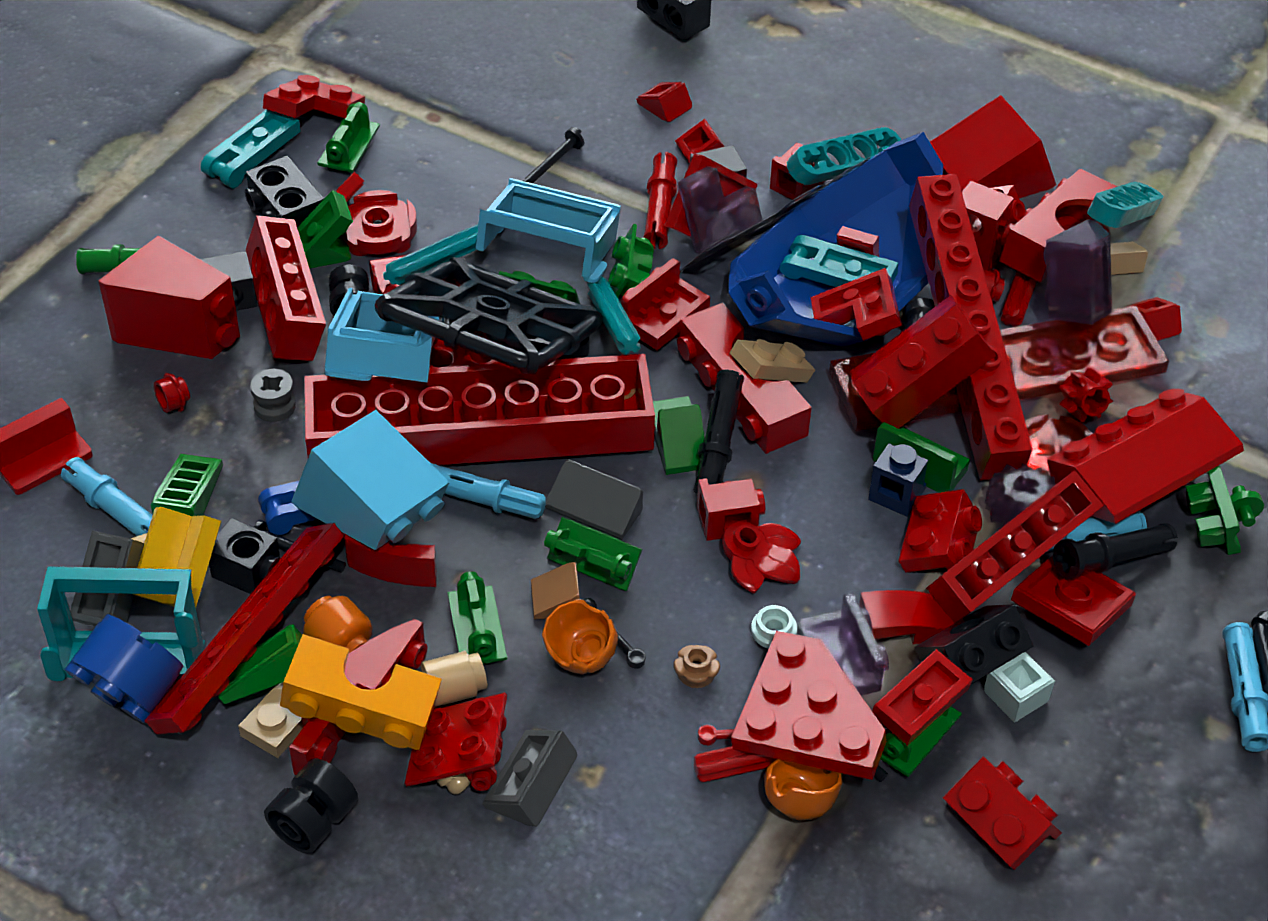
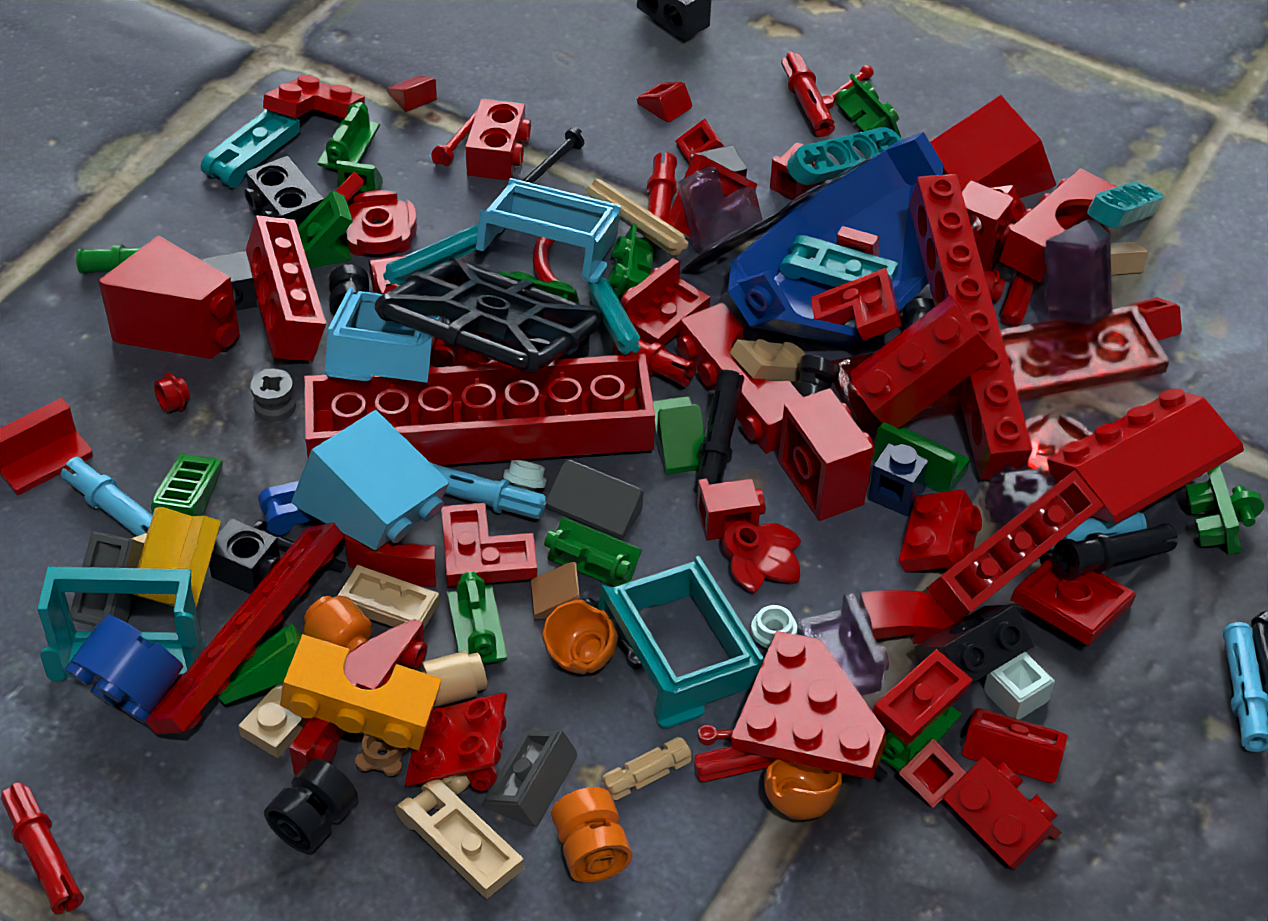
medium nougat plate [674,645,720,688] -> none
red gear [1059,366,1113,422] -> none
none -> red axle [1,782,84,914]
none -> green slope [336,160,383,195]
none -> tan plate [338,565,440,629]
none -> medium nougat plate [355,734,409,776]
none -> red slope [387,76,437,112]
none -> tan plate [395,779,524,900]
none -> red piece [431,110,477,166]
none -> plate [441,503,538,586]
none -> red brick [465,99,531,181]
none -> light aqua plate [503,460,547,492]
none -> red piece [532,224,560,283]
none -> orange wheel [551,787,632,883]
none -> tan axle [586,179,688,256]
none -> teal piece [598,556,764,729]
none -> tan axle [602,737,692,800]
none -> red pin [613,339,696,387]
none -> red brick [778,388,875,521]
none -> red axle [781,51,835,137]
none -> black wheel [793,355,841,397]
none -> red hinge [822,65,874,109]
none -> green hinge [836,74,901,137]
none -> red slope [898,738,966,808]
none -> red slope [962,708,1068,783]

